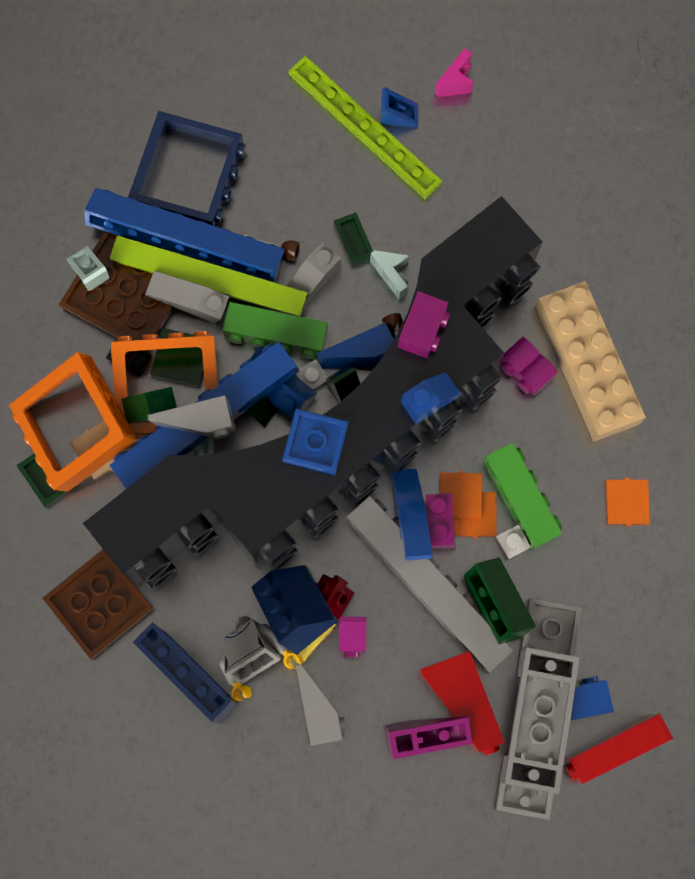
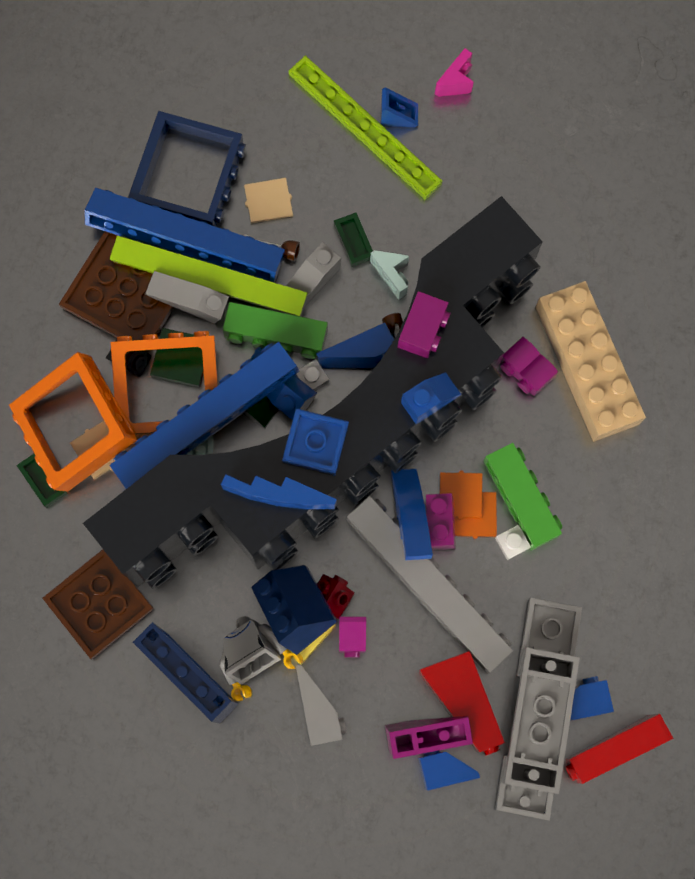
light aqua slope [67,246,109,291] -> none
dark green slope [121,387,177,424] -> none
light grey slope [148,395,236,439] -> none
dark green slope [326,366,361,403] -> none
dark green brick [463,557,536,645] -> none
orange piece [605,477,650,527] -> none
none -> blue slope [221,474,337,509]
none -> tan piece [244,178,293,224]
none -> blue slope [418,750,480,790]

